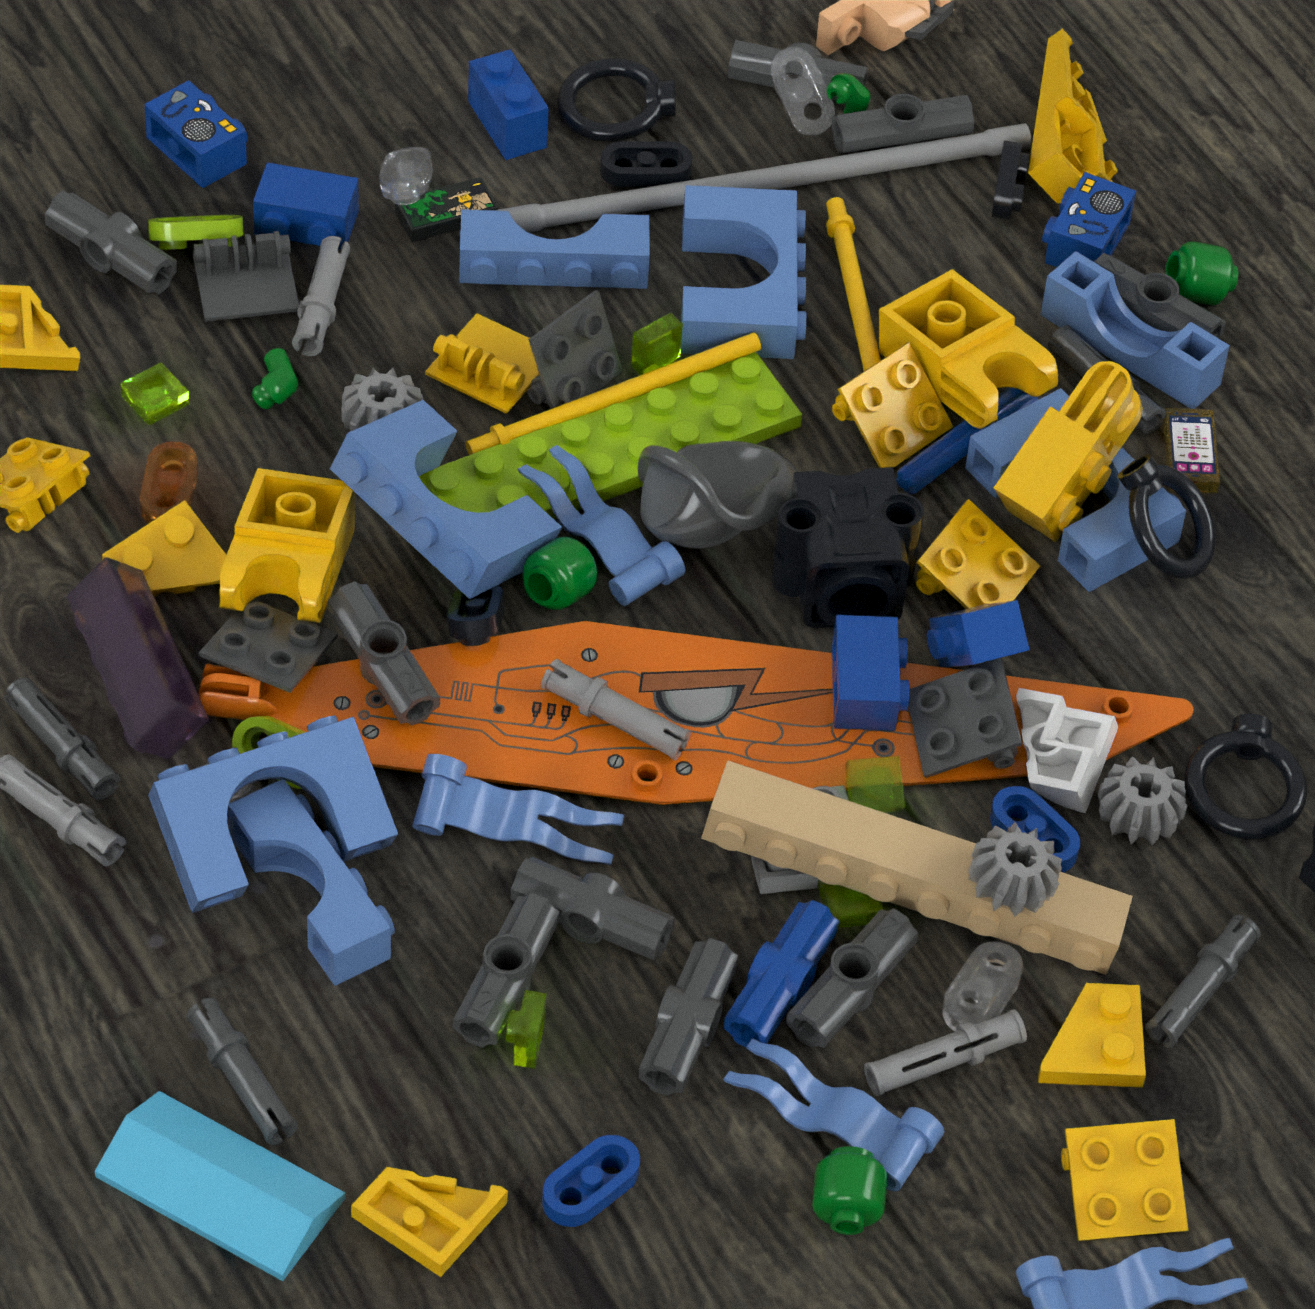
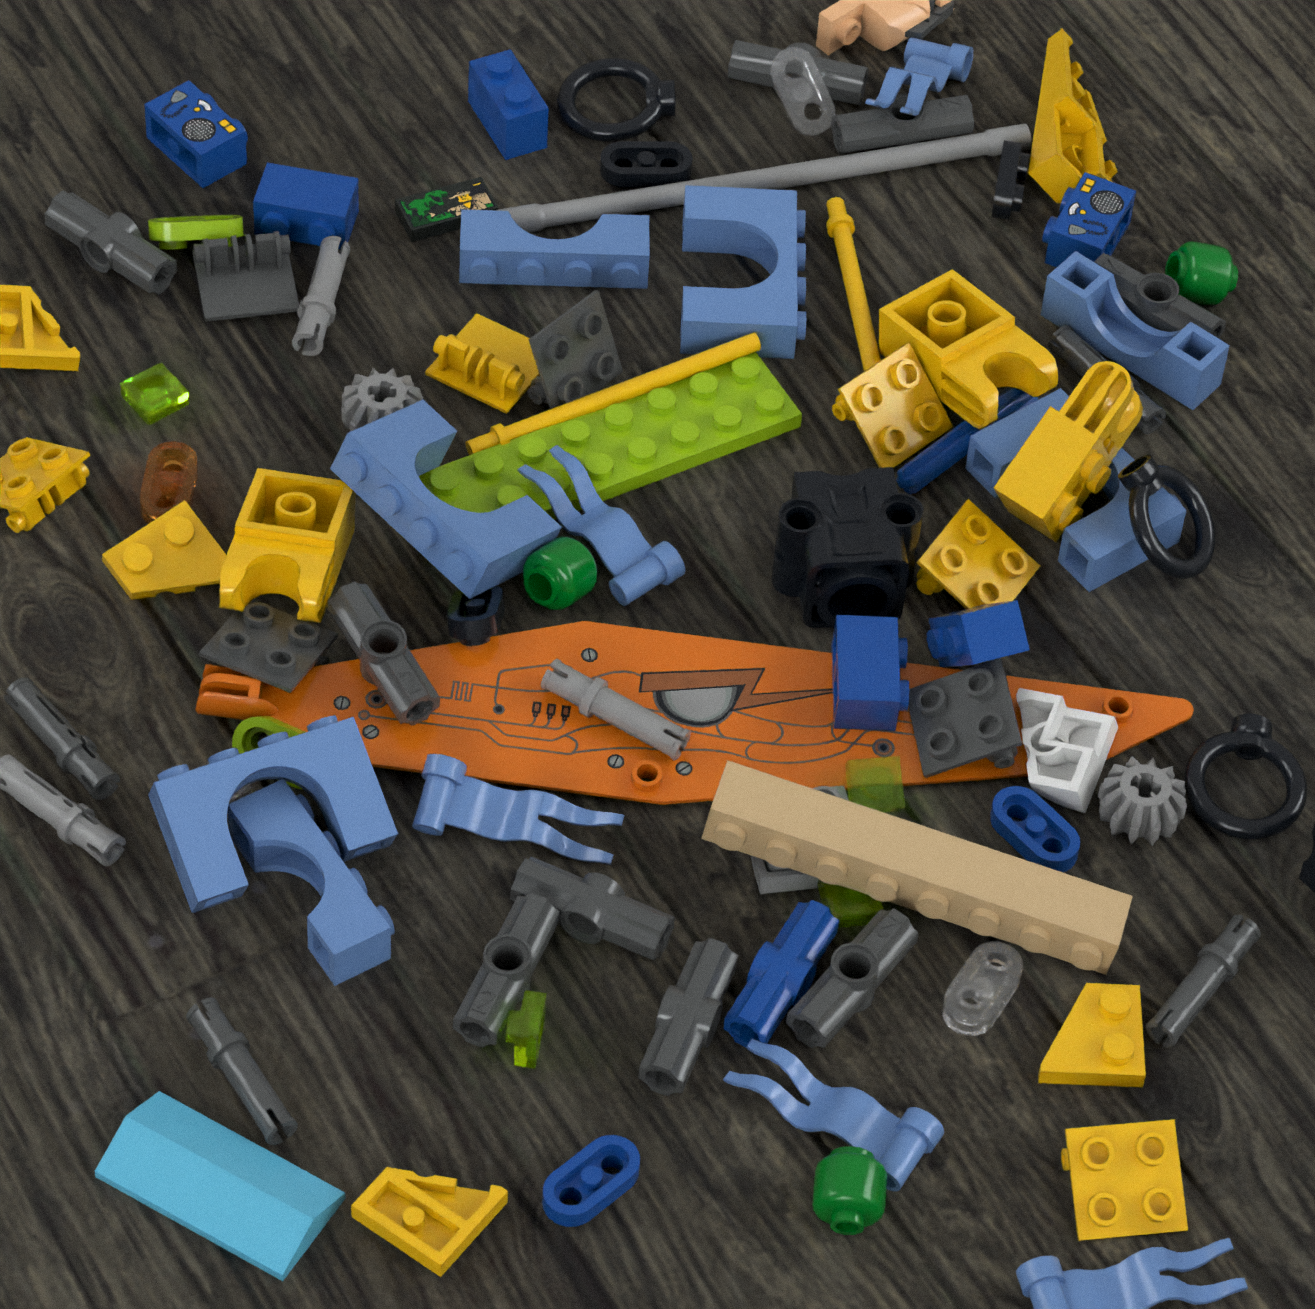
clear purple brick [67,557,209,759] -> none
green arm [252,348,298,409] -> none
clear plate [379,147,433,205] -> none
clear neon green plate [631,313,683,375] -> none
dark grey piece [638,441,798,548] -> none
green arm [826,73,871,114] -> none
light grey pin [864,1009,1027,1096] -> none
light grey gear [969,822,1062,917] -> none
tile [1163,408,1220,493] -> none
none -> medium blue flag [865,37,973,116]

